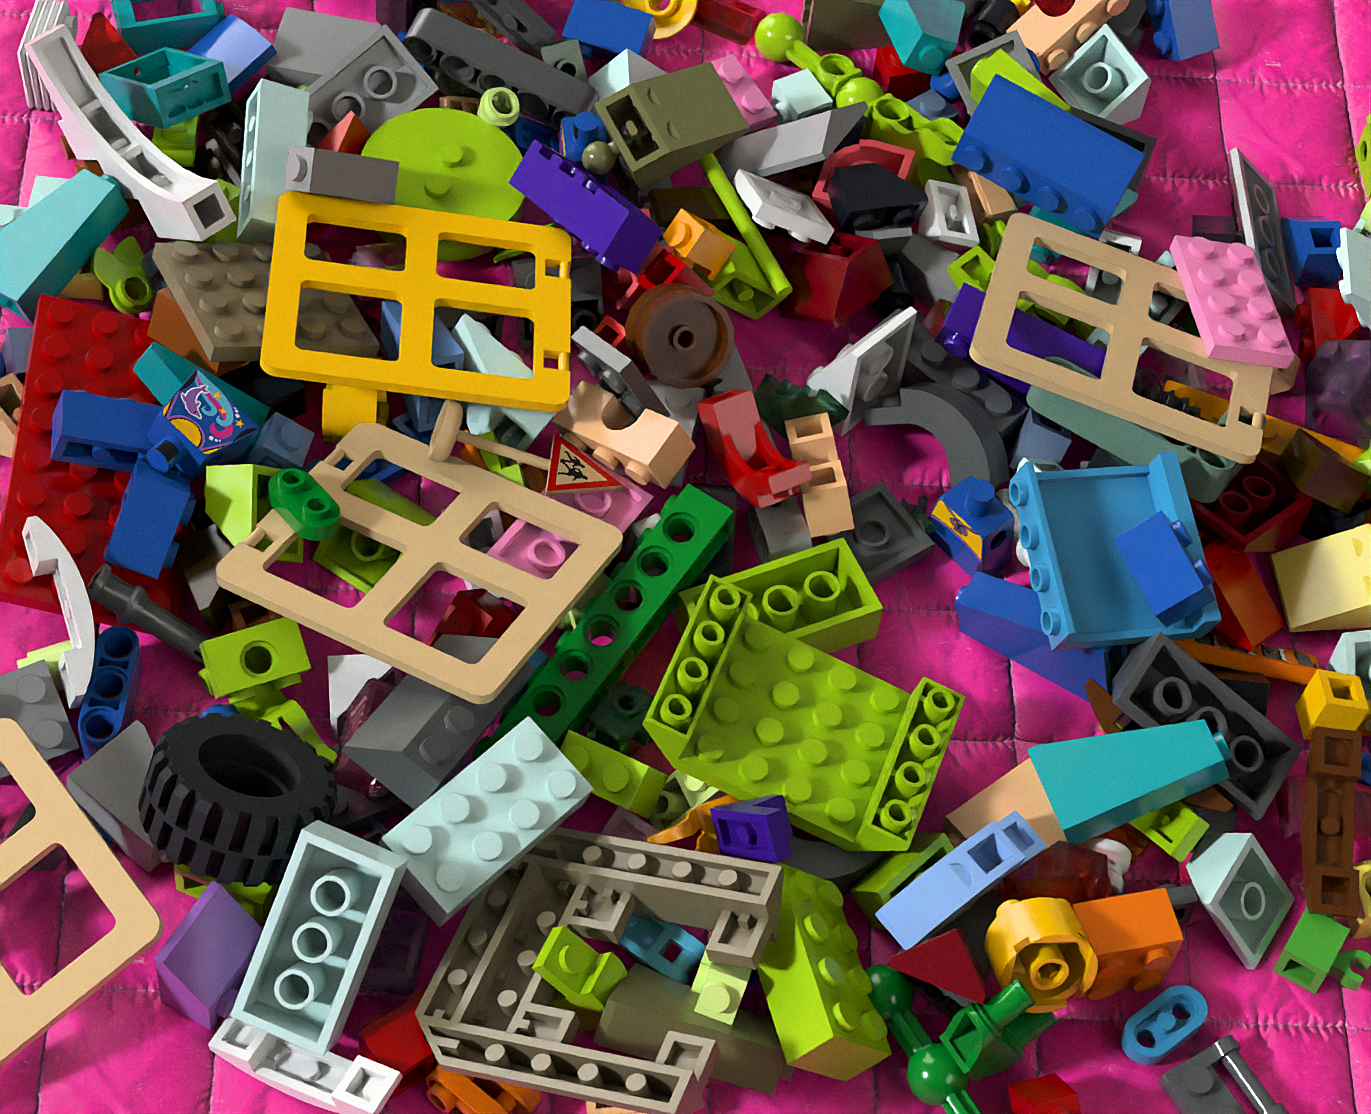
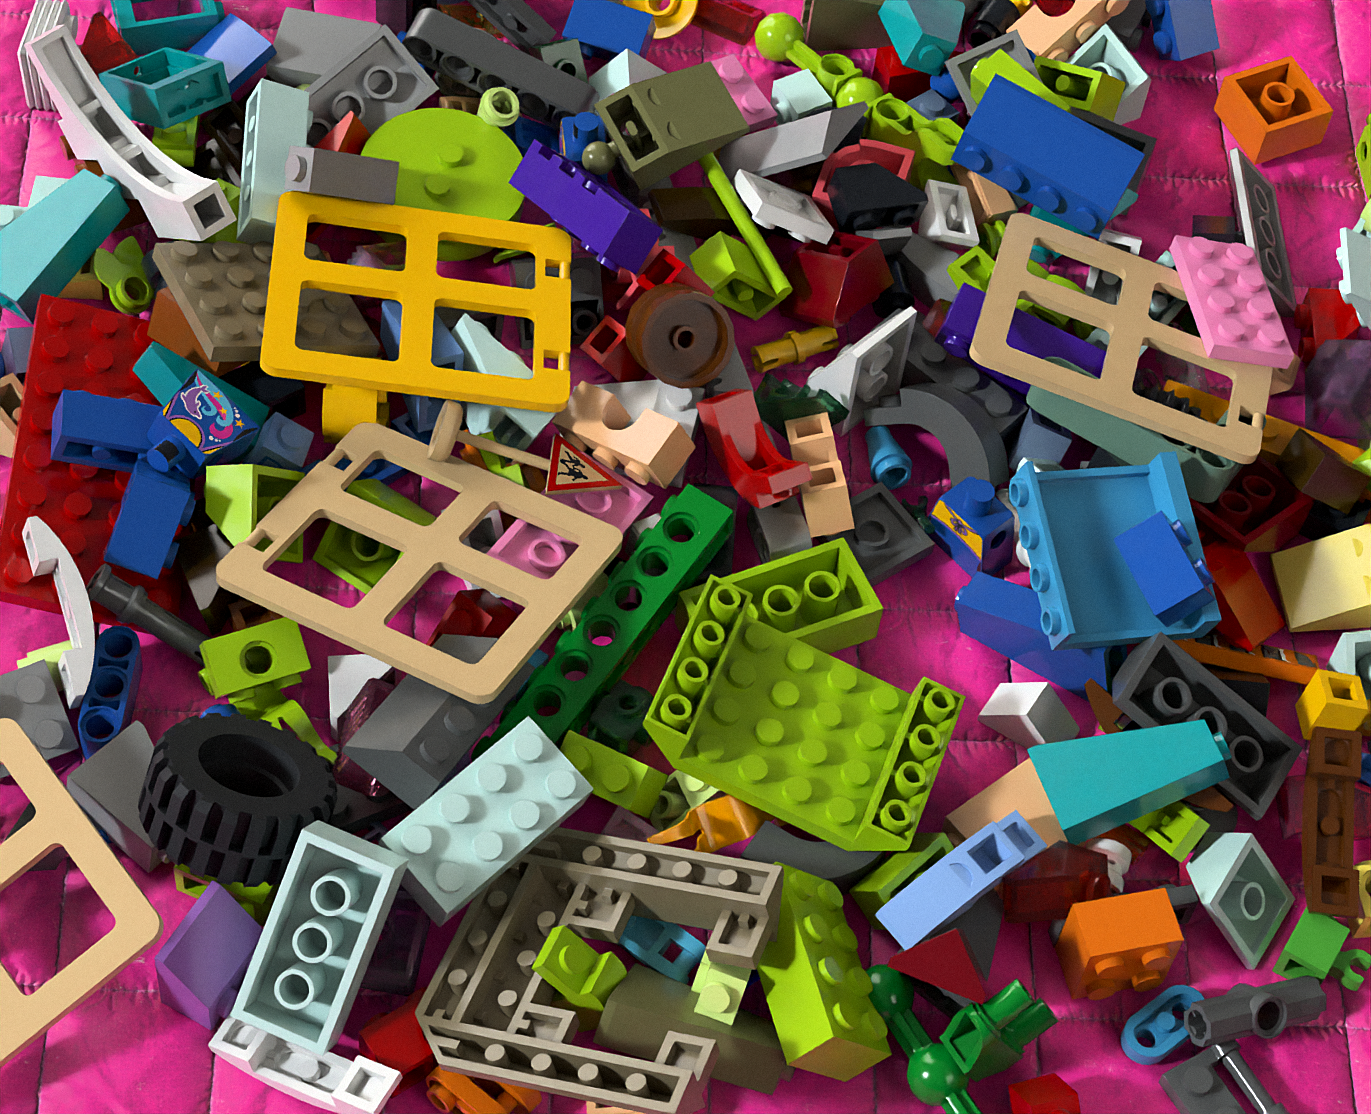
green plate [268,468,340,541] -> none
dark grey plate [570,325,670,420] -> none
light orange brick [662,208,737,281] -> none
dark purple slope [710,795,793,862] -> none
yellow brick [984,897,1098,1013] -> none
blue slope [1280,216,1342,286] -> none
none -> yellow pin [750,325,839,373]
none -> dark azure cone [865,425,913,490]
none -> white slope [977,682,1080,749]
none -> lime brick [1034,55,1126,121]
none -> dark grey piece [1184,975,1326,1047]
none -> orange brick [1214,55,1334,165]

